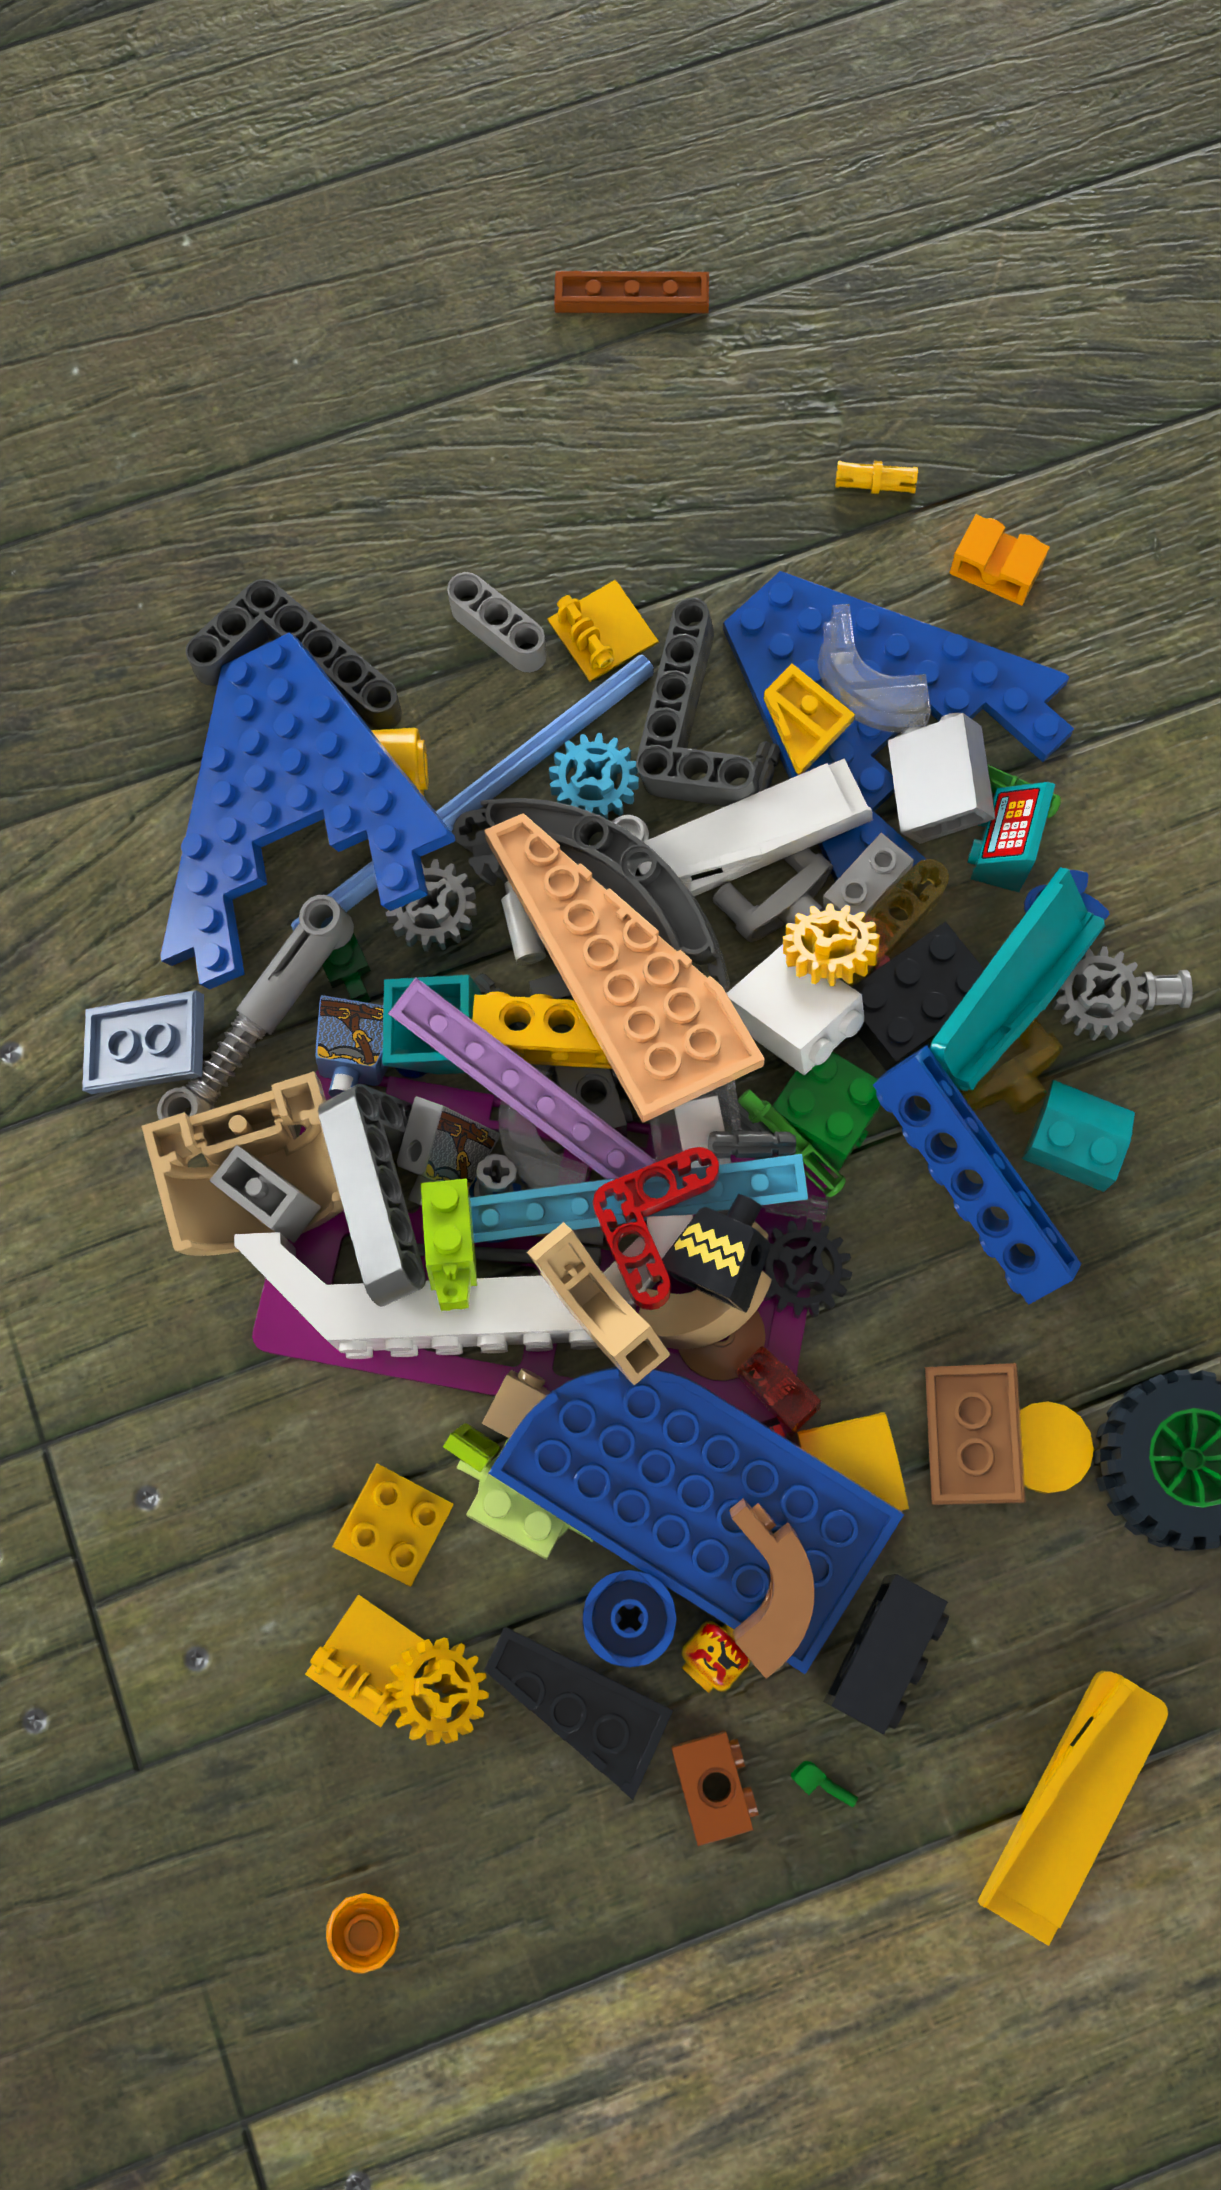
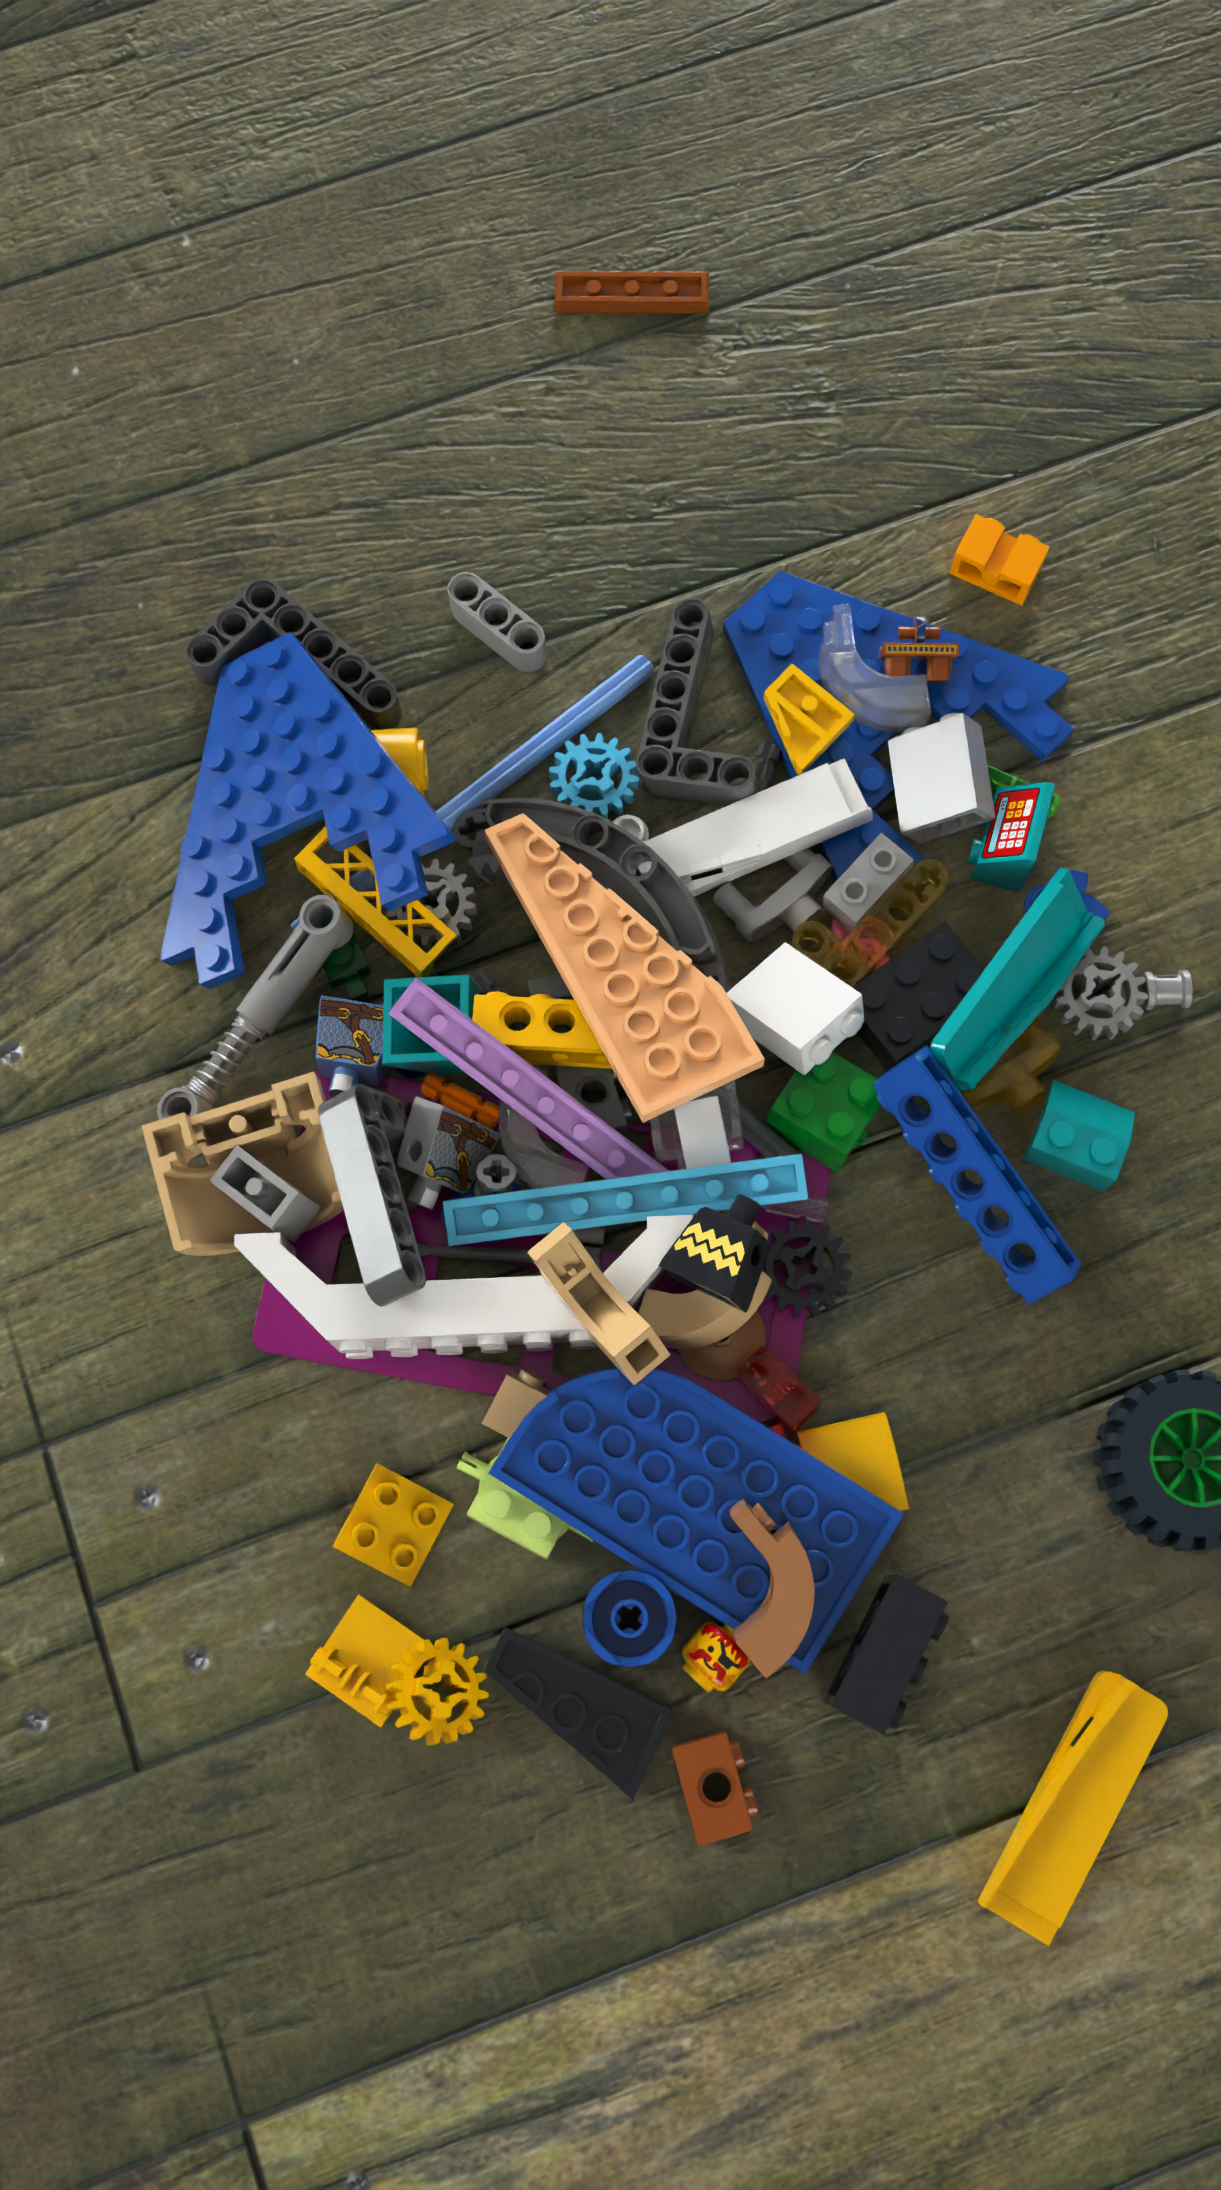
tile [82,990,204,1094] -> none
light orange hair [326,1893,400,1974] -> none
lime hinge [421,1178,478,1311] -> none
lime tile [443,1423,501,1472] -> none
white cylinder [501,881,546,965] -> none
yellow hinge [547,580,659,682] -> none
red beam [593,1147,719,1310] -> none
dark grey axle [708,1131,796,1158] -> none
bright green piece [737,1089,846,1197] -> none
yellow gear [783,904,879,986] -> none
green hand [791,1761,858,1807] -> none
yellow pin [835,460,918,494] -> none
medium nougat tile [925,1363,1026,1505] -> none
yellow tile [1020,1401,1094,1494] -> none
none -> yellow fence [294,826,457,977]
none -> orange axle [421,1072,503,1129]
none -> dark orange hips [878,615,959,683]

